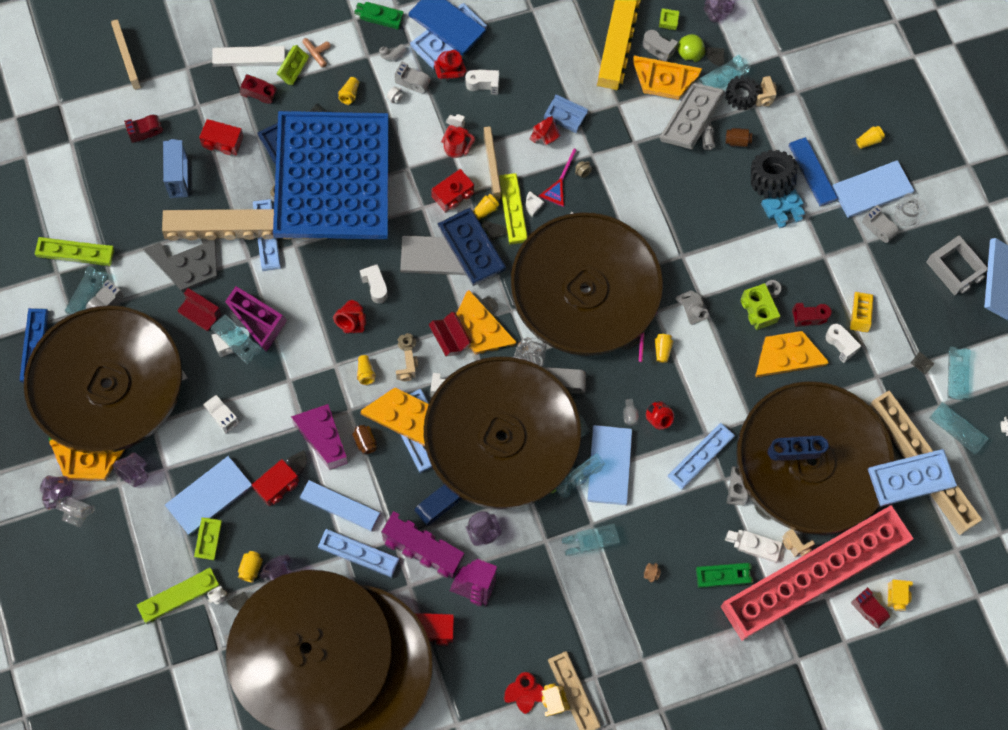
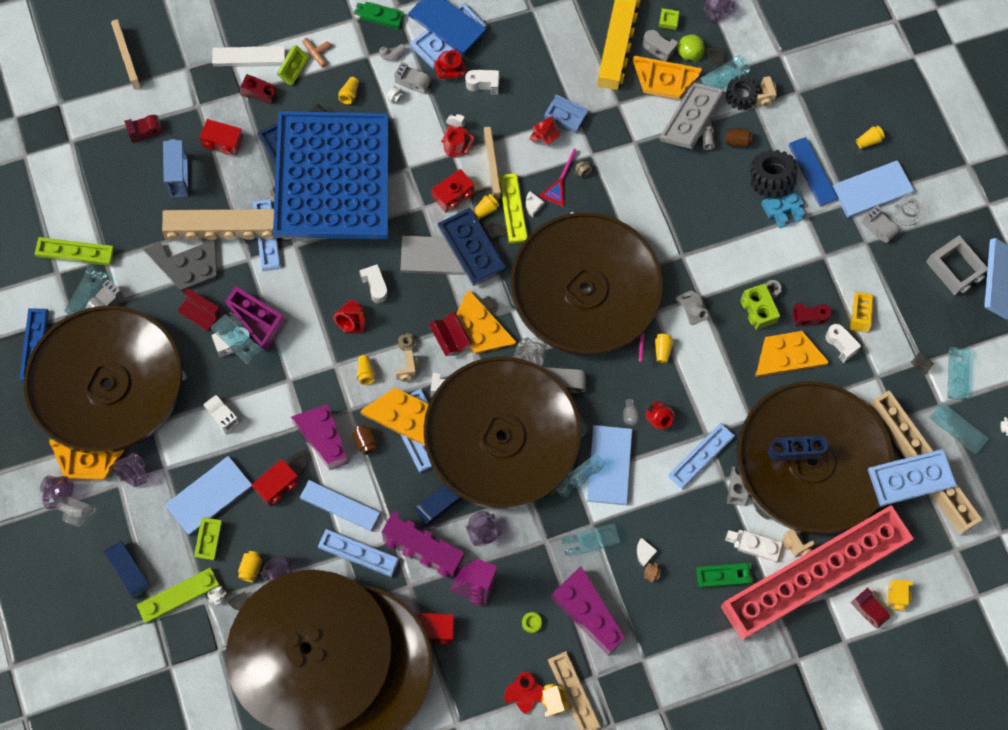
none -> dark blue beam [104,540,151,599]
none -> lime tile [522,612,542,634]
none -> magenta wedge [551,566,625,656]
none -> white tile [637,538,657,567]

